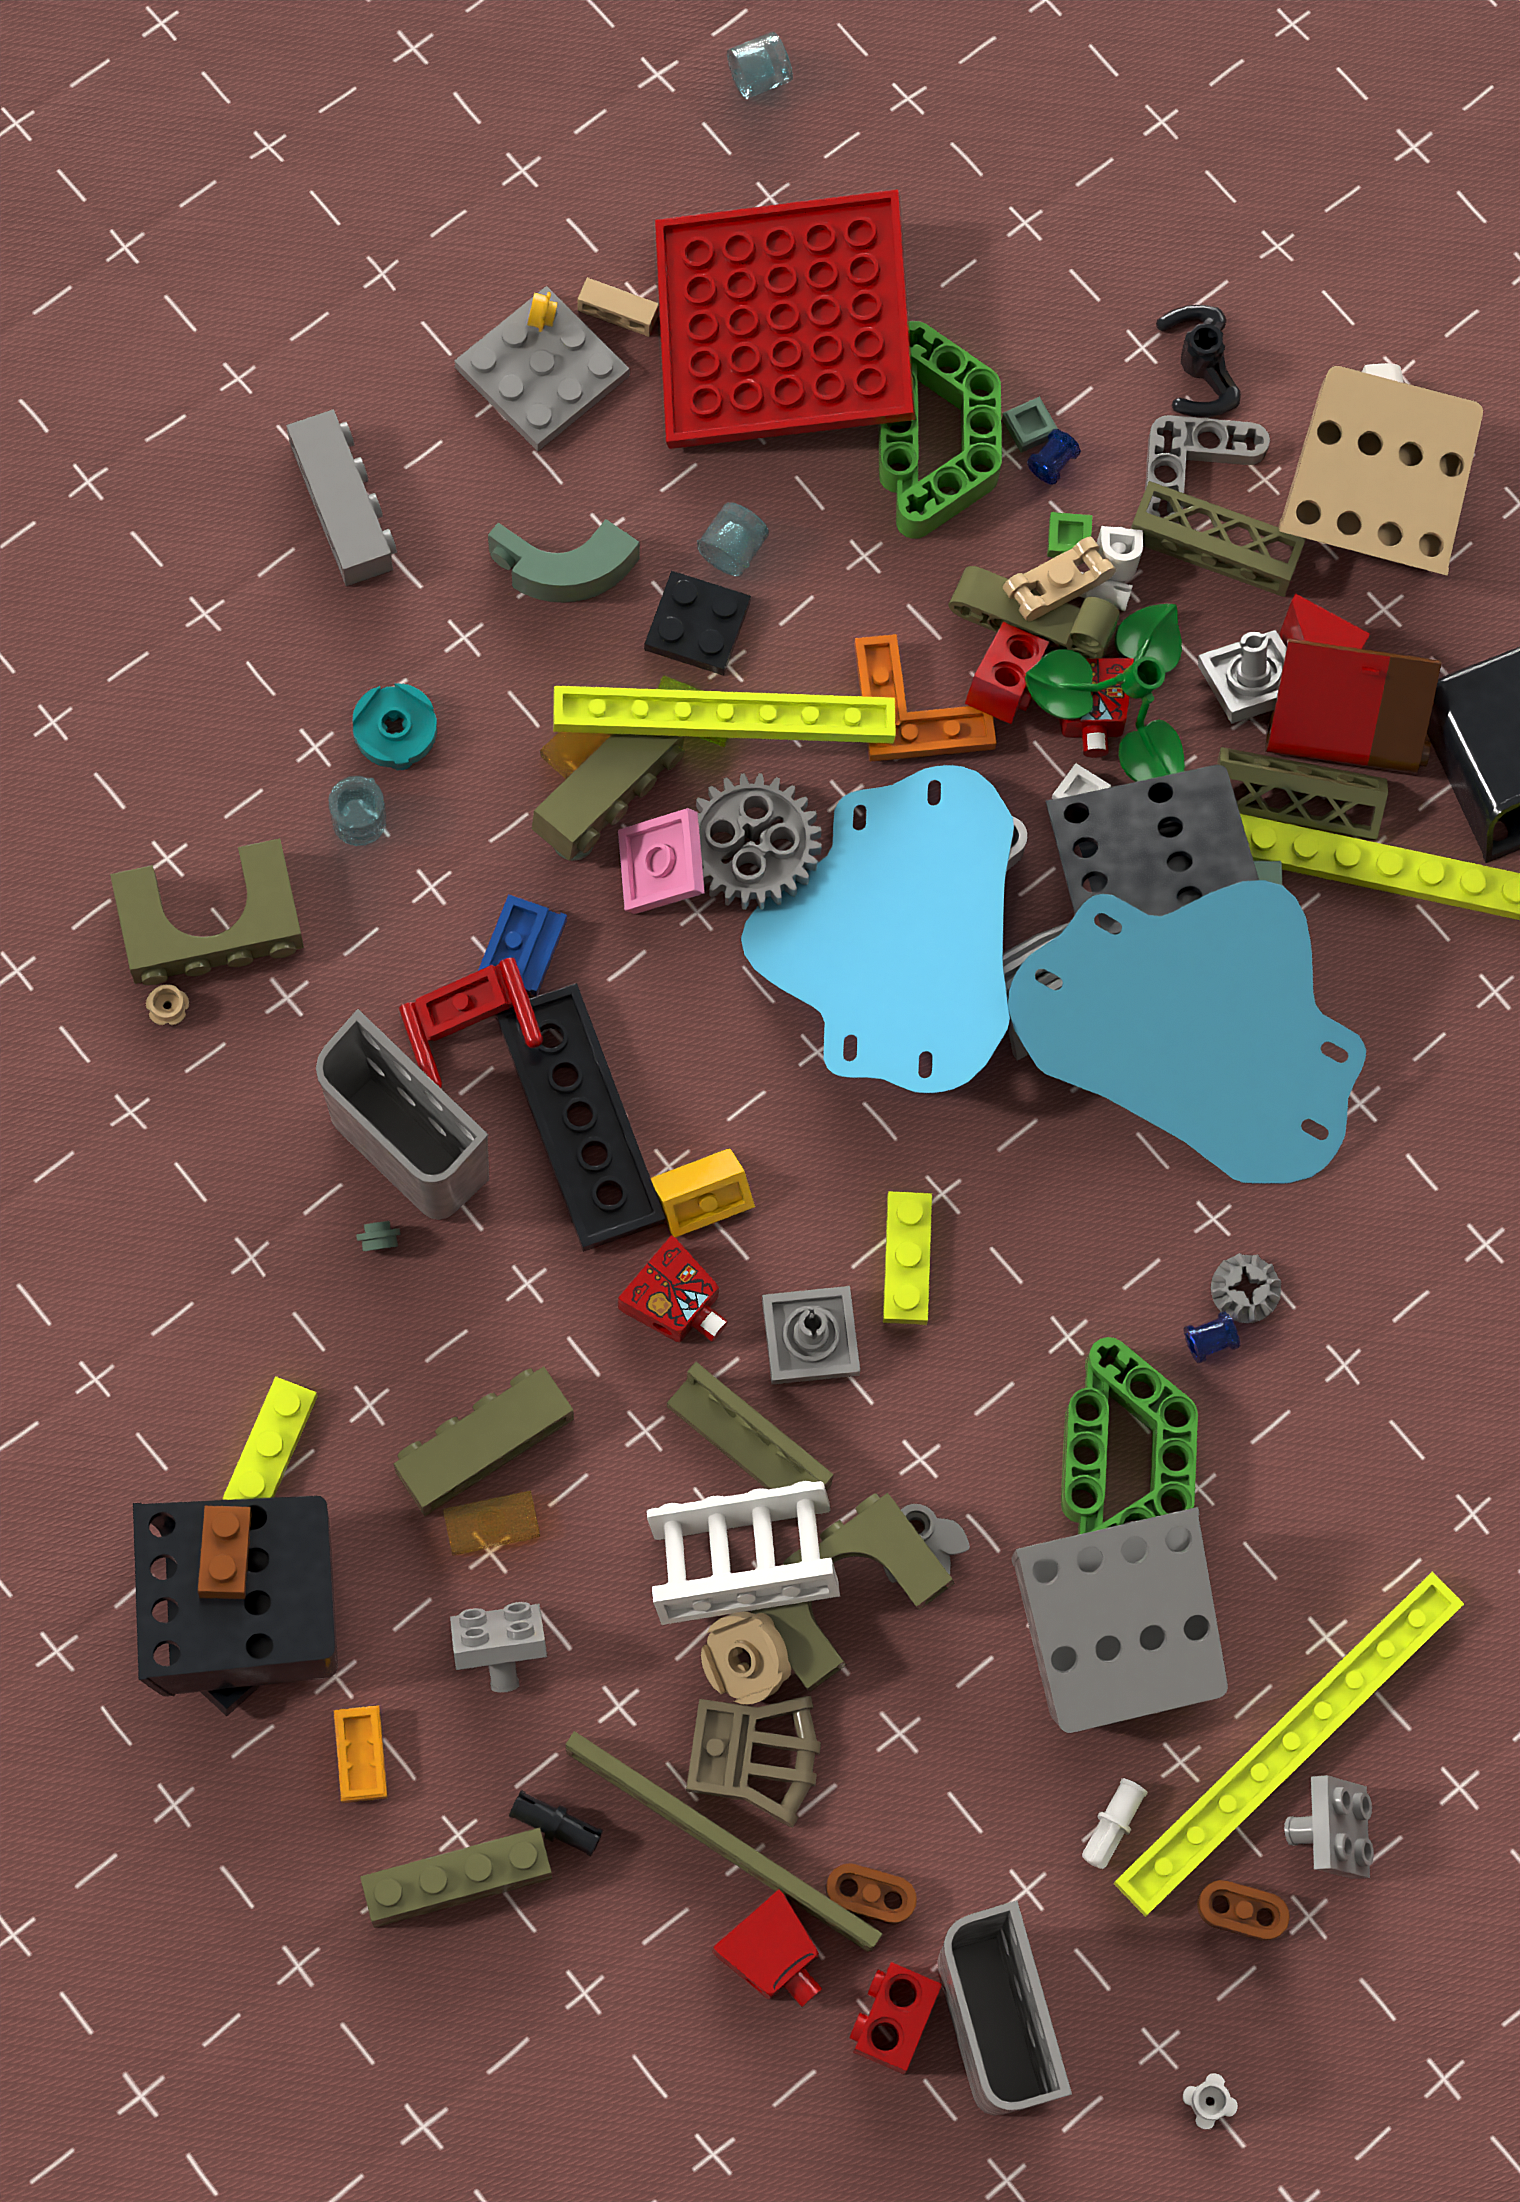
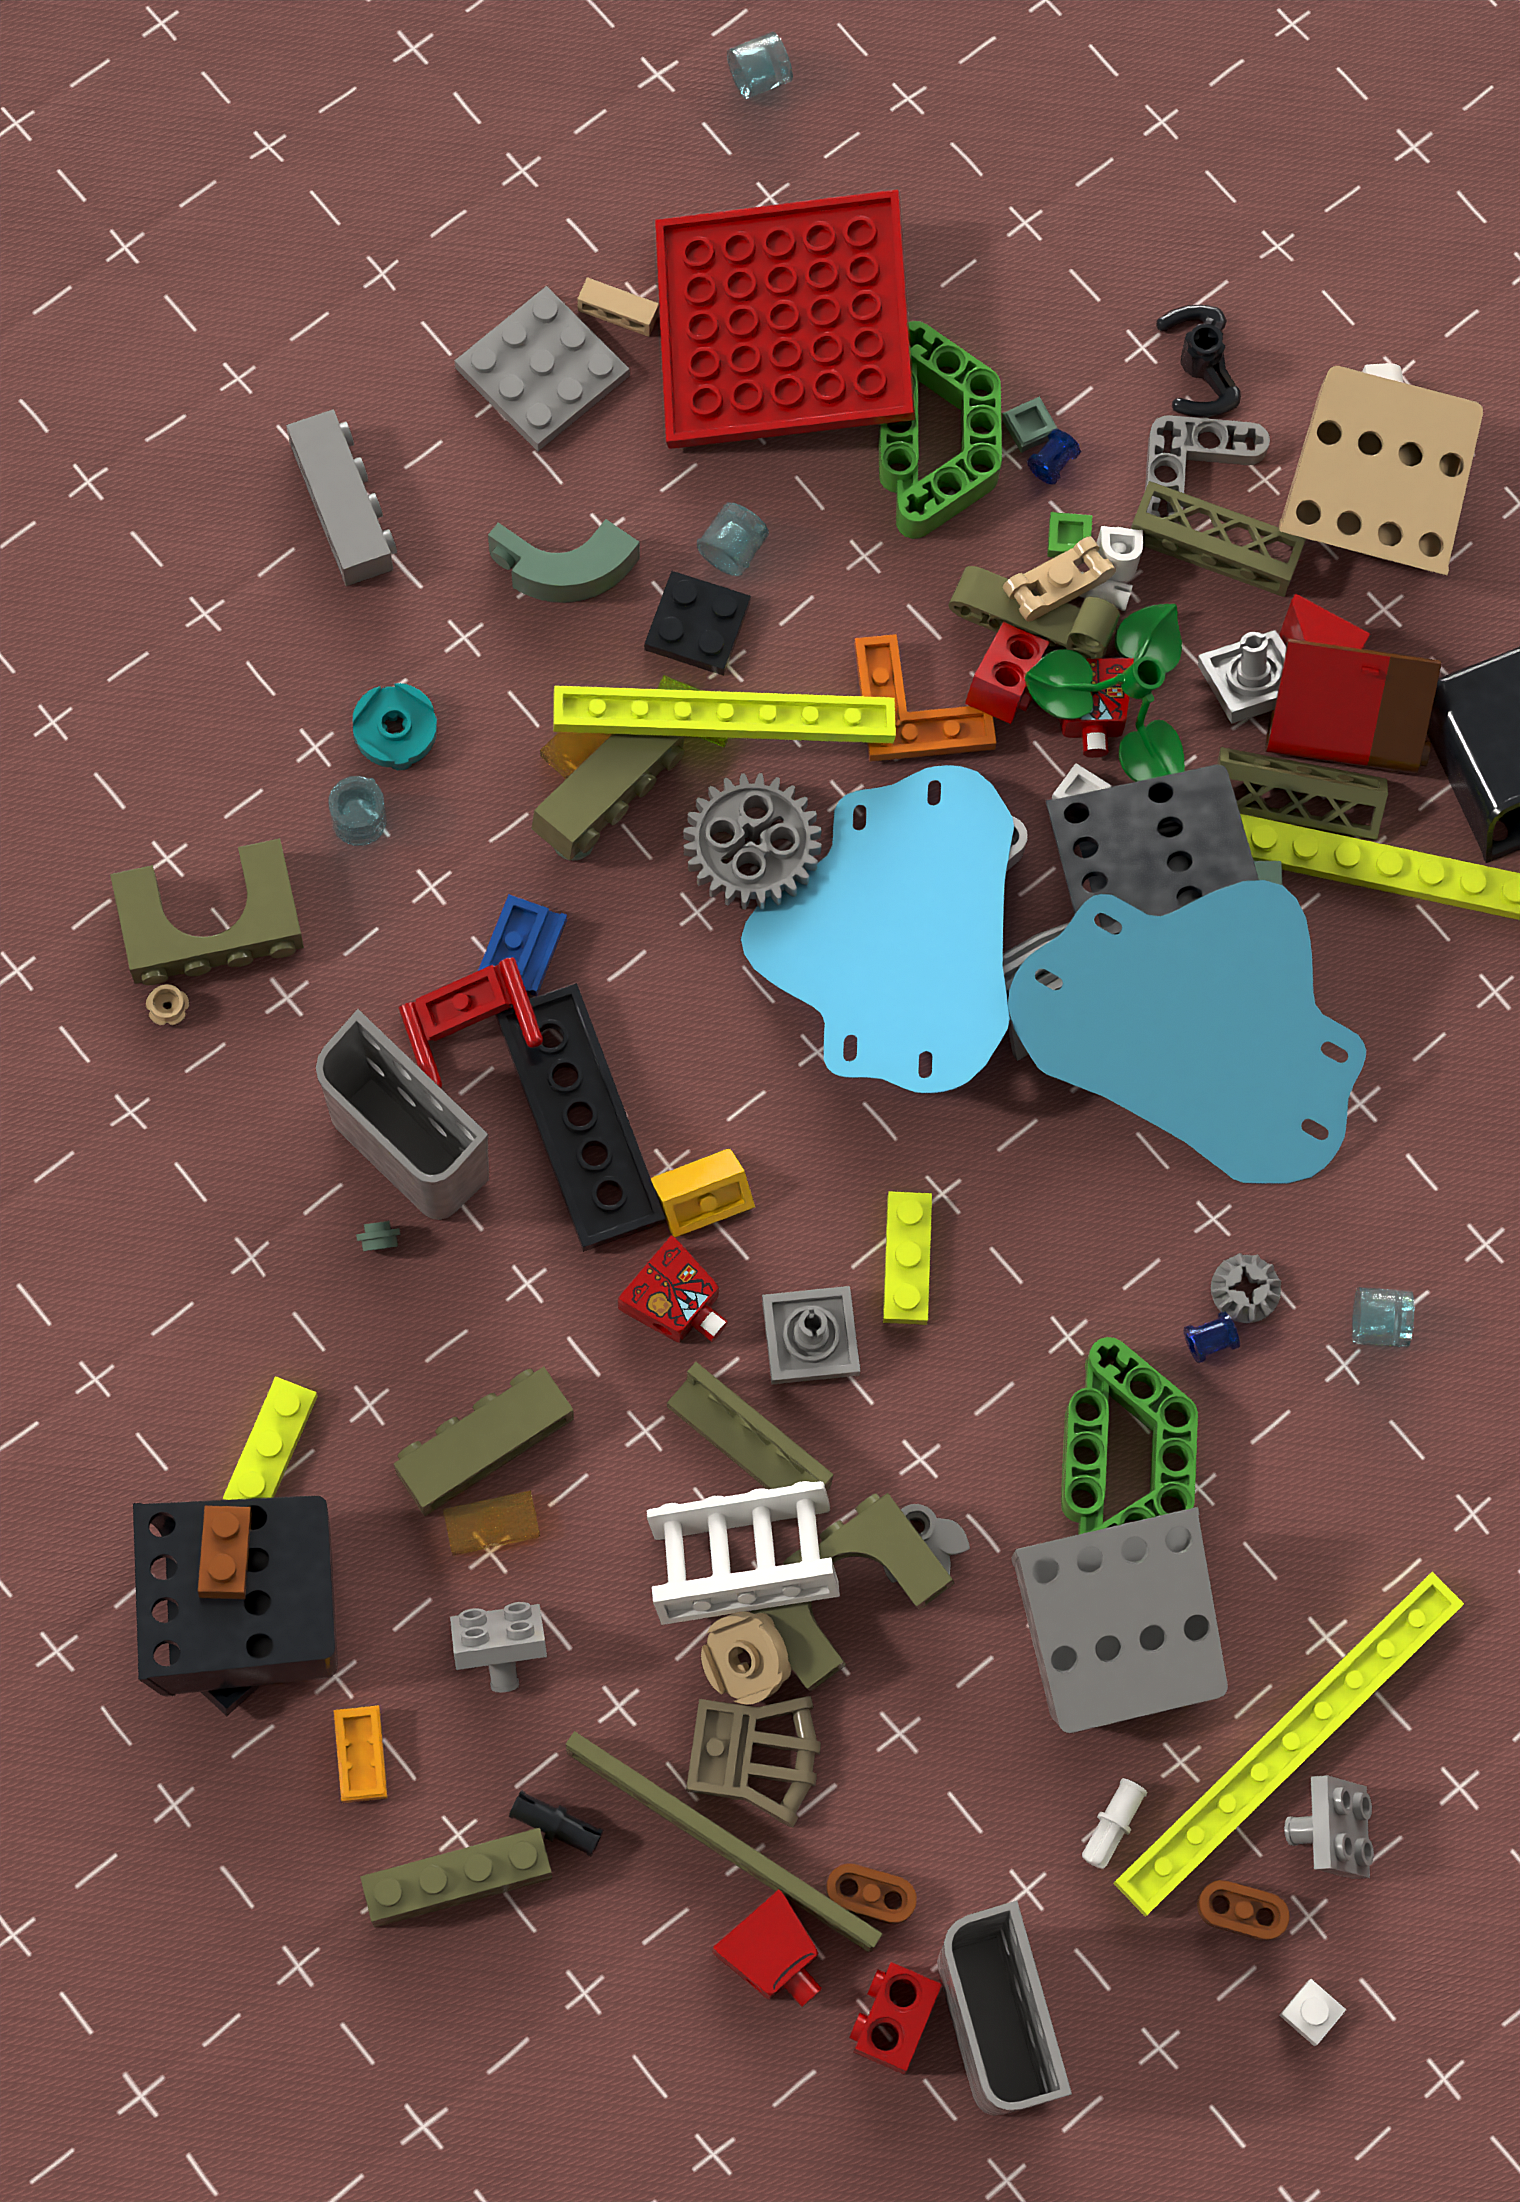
yellow plate [527,292,558,332] -> none
bright pink plate [618,808,705,914] -> none
white plate [1183,2073,1238,2129] -> none
none -> white plate [1279,1979,1346,2046]
none -> clear light blue piece [1352,1287,1414,1348]

